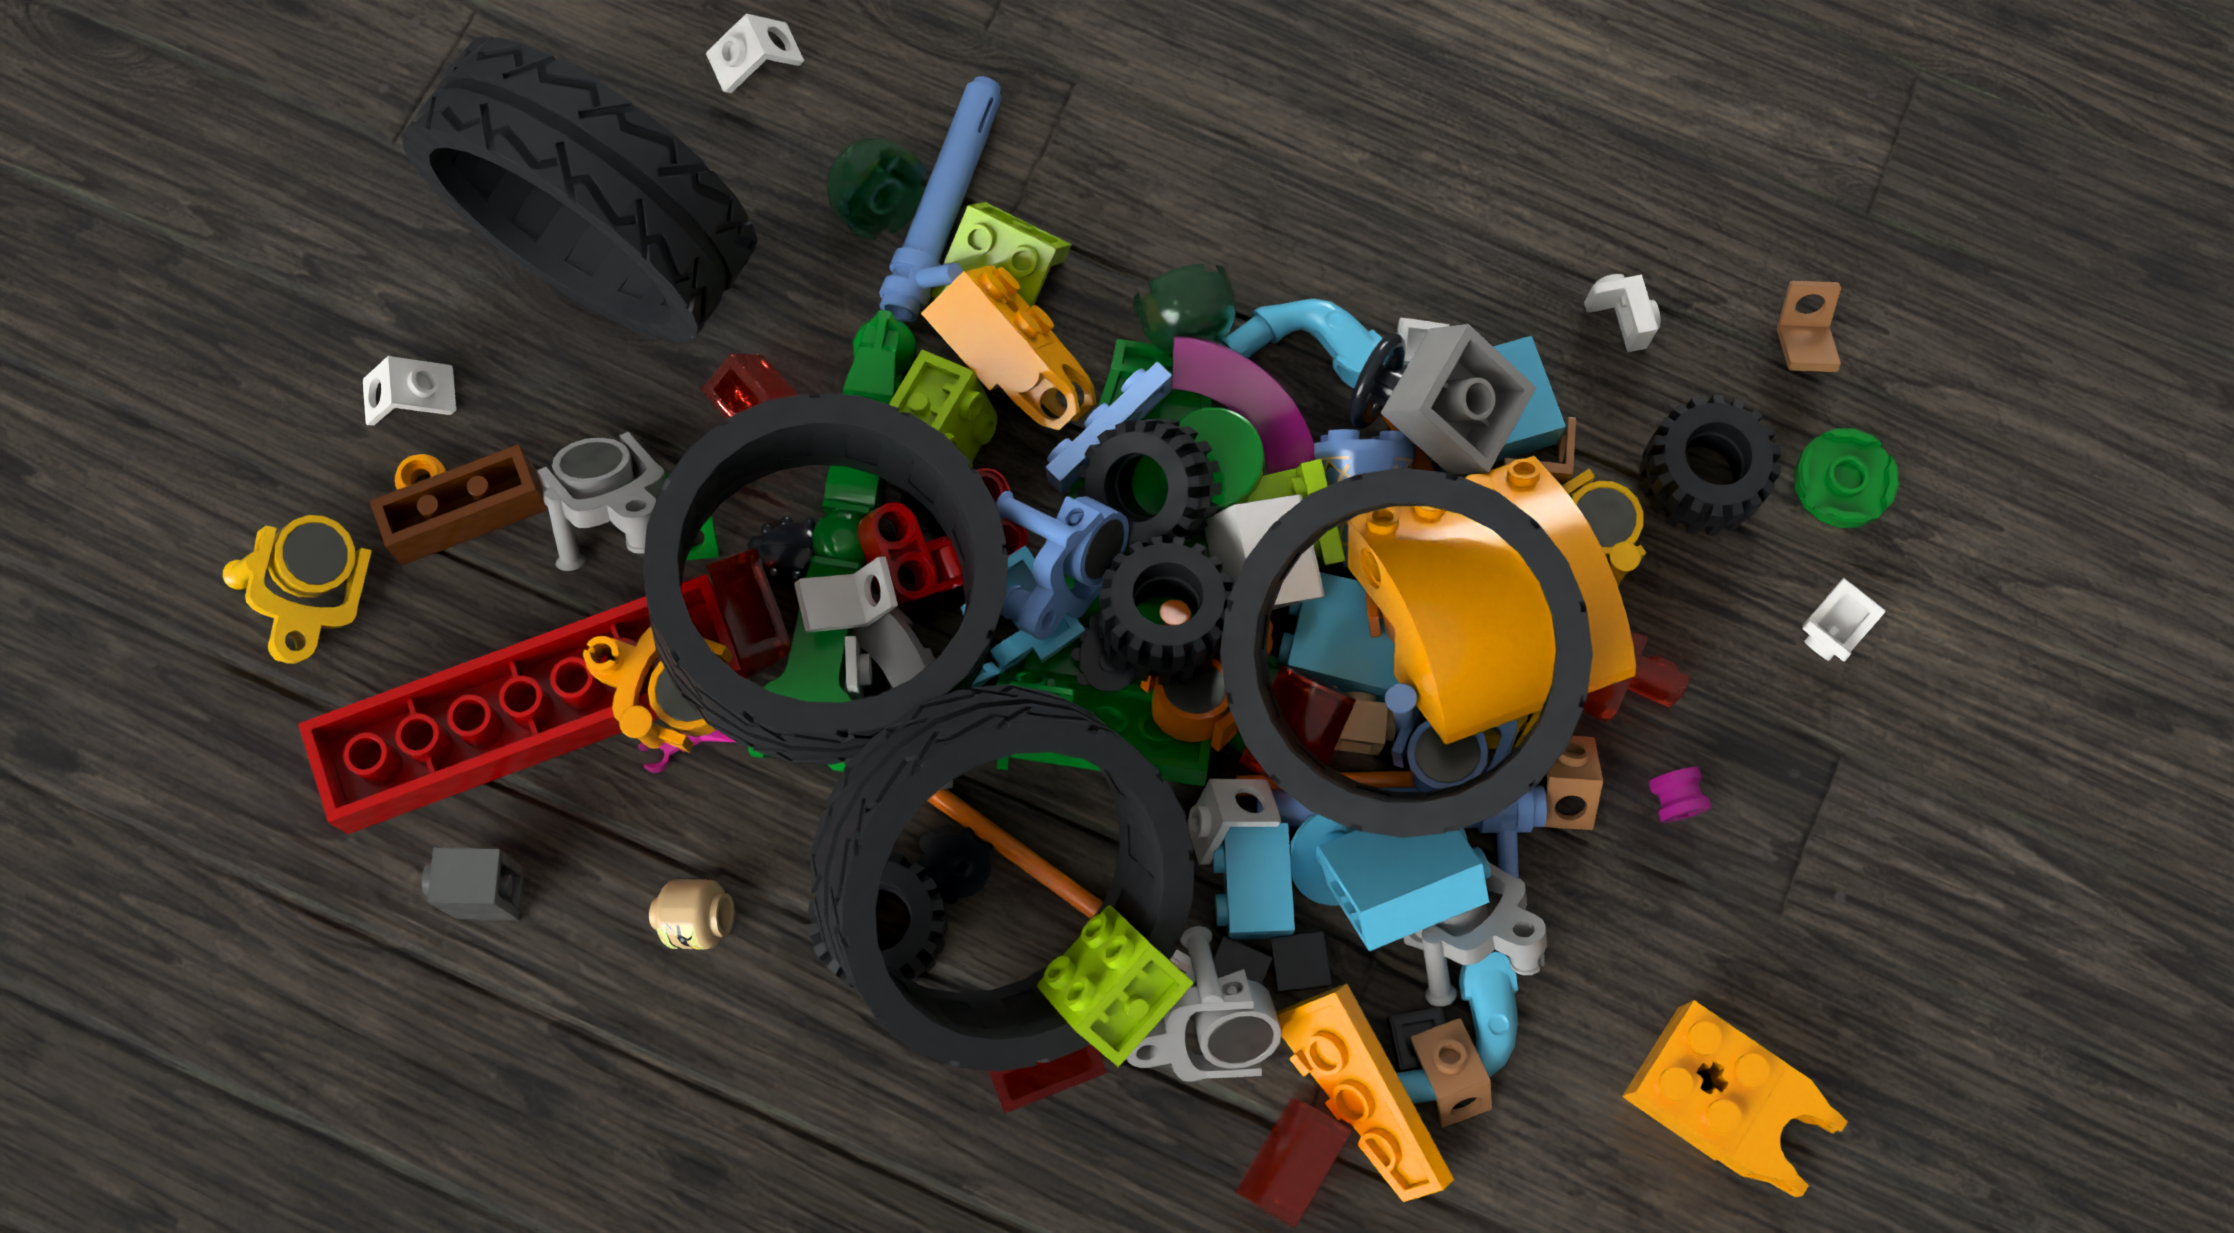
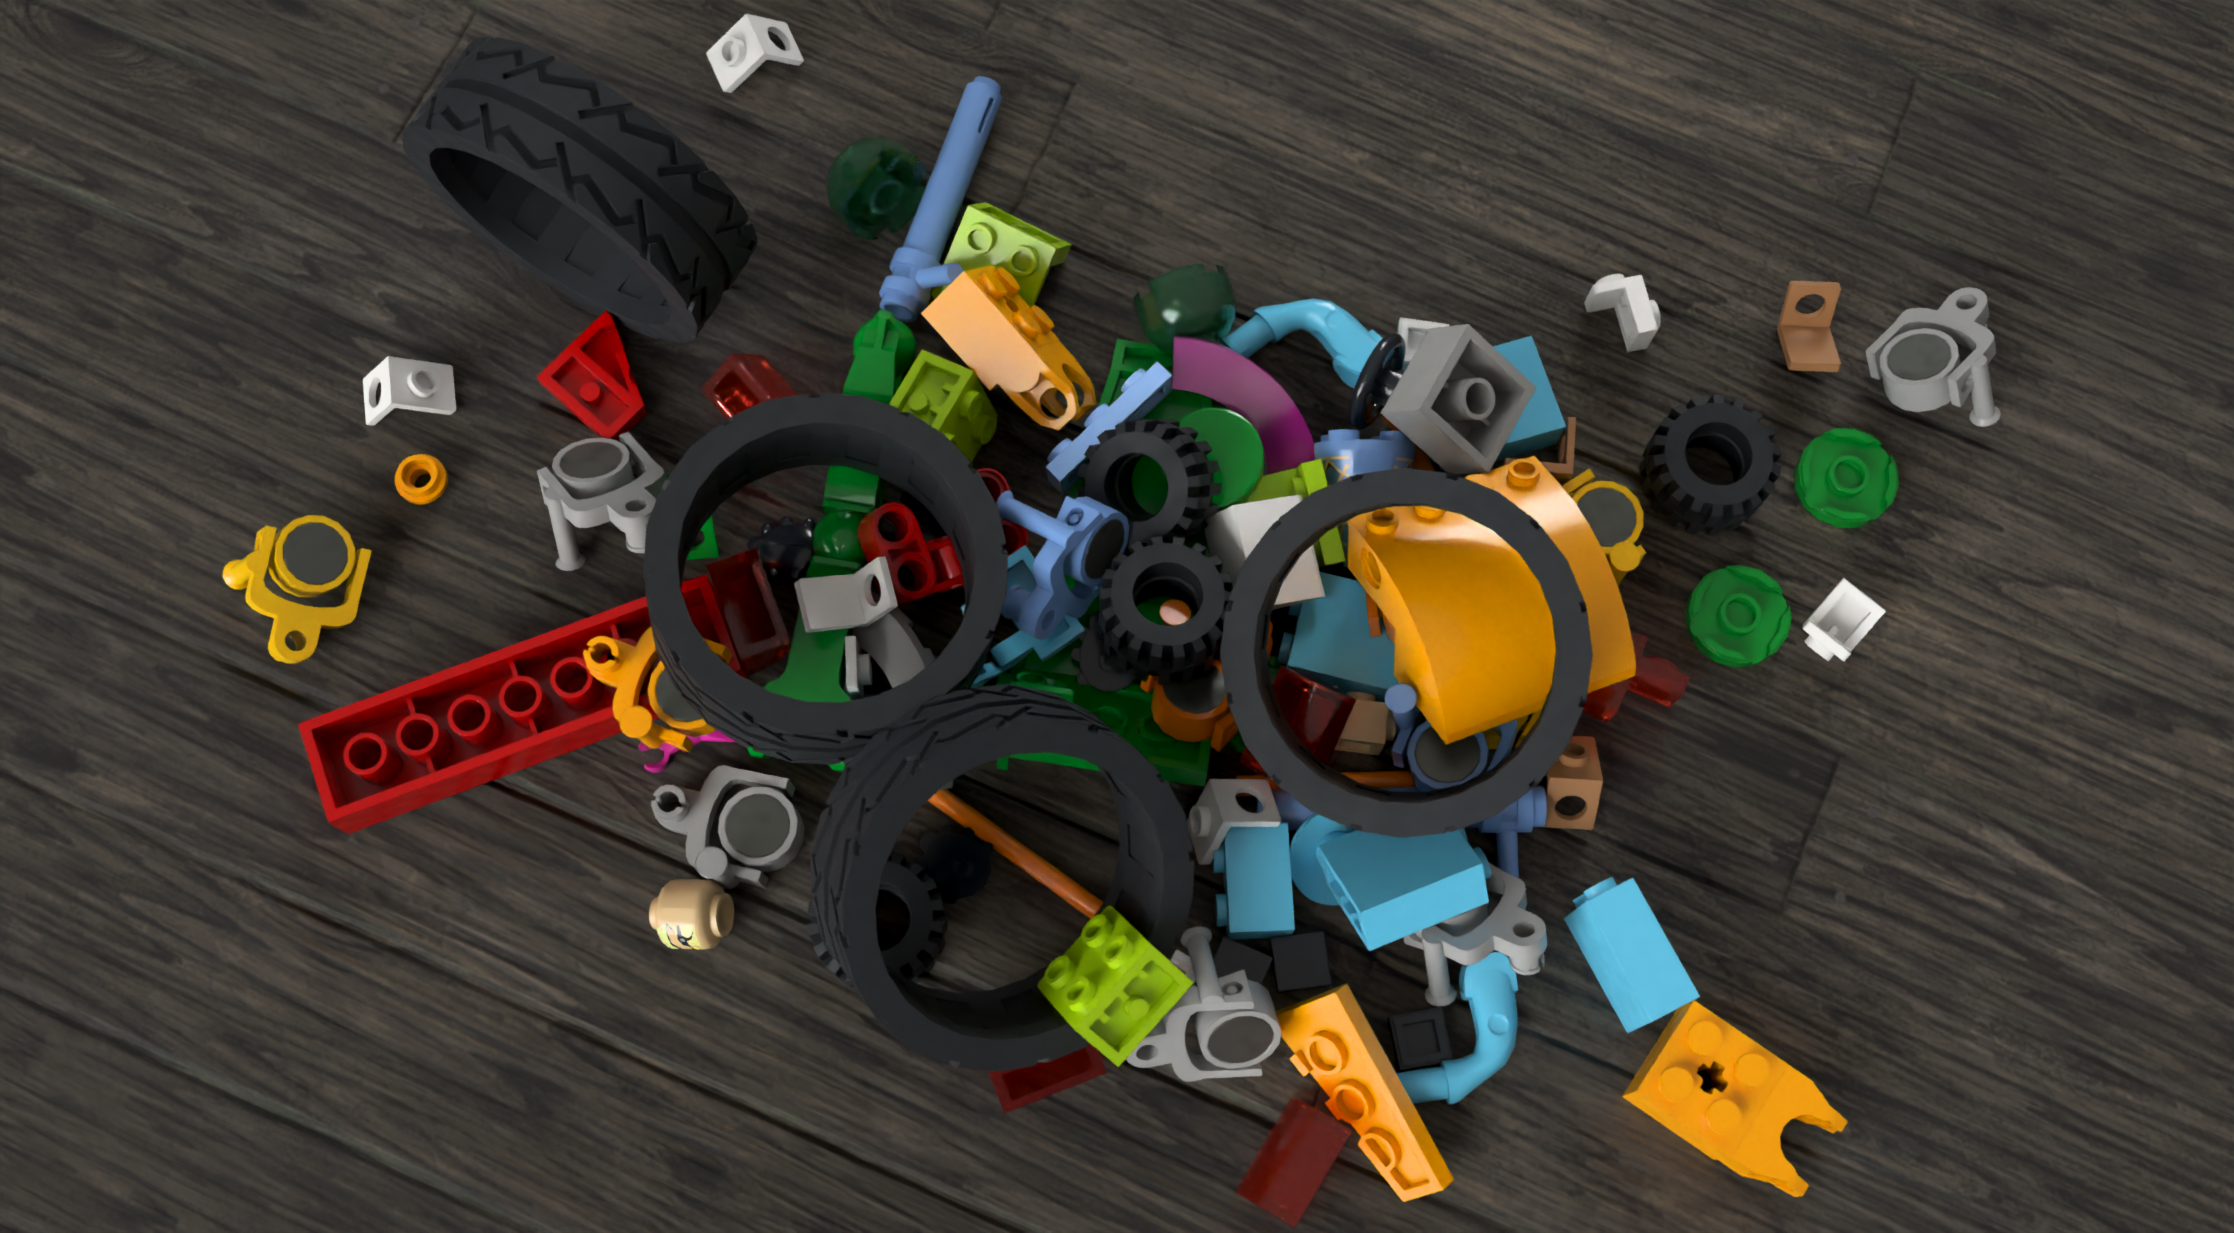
reddish brown brick [369,444,548,565] -> none
dark grey brick [422,847,525,921] -> none
medium nougat bracket [1411,1019,1492,1128] -> none
magenta wheel [1648,767,1712,823] -> none
none -> red wing [537,311,648,441]
none -> light grey piece [651,765,804,889]
none -> medium azure brick [1564,877,1700,1033]
none -> green tile [1685,565,1792,668]
none -> light grey piece [1866,287,2001,427]

